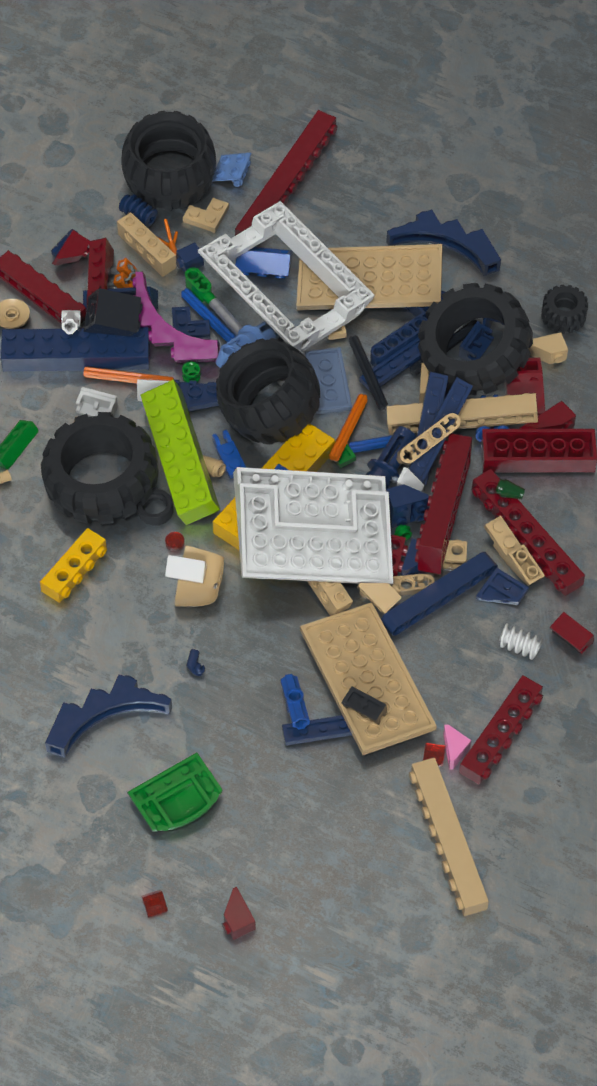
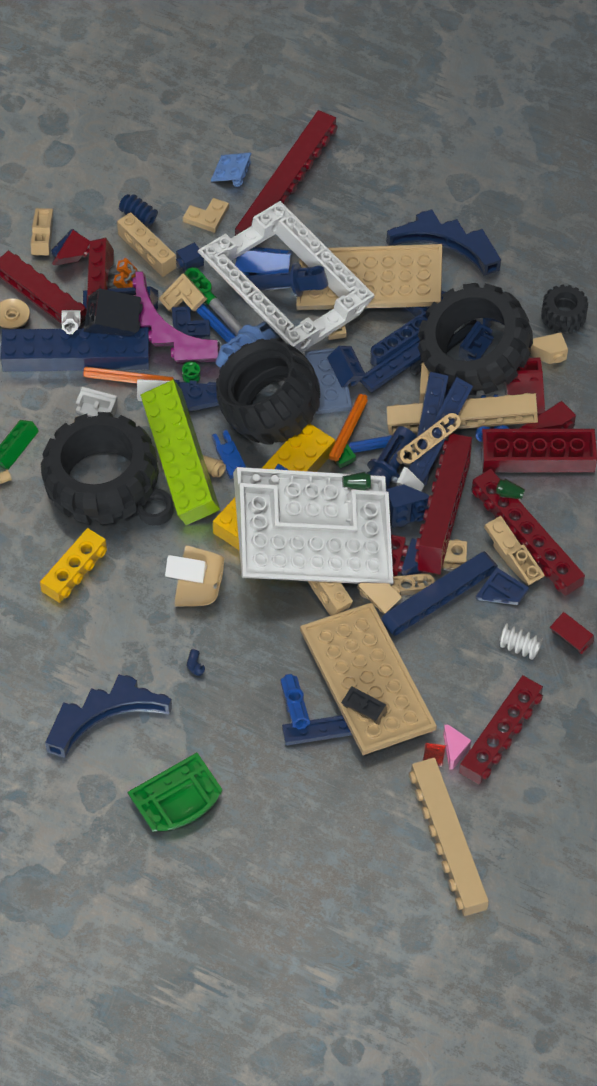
black tyre [121,111,216,211] -> none
clear red slope [141,890,168,918] -> none
orange plant [155,219,178,259] -> none
clear red tile [165,532,185,551] -> none
dark red slope [222,887,256,940] -> none
black axle [349,335,388,411] -> none
green plate [394,525,412,541] -> none
none -> tan slope [31,208,53,255]
none -> tan plate [158,273,207,312]
none -> dark blue piece [246,262,329,297]
none -> dark blue hinge [327,345,366,387]
none -> dark green cone [342,472,371,491]

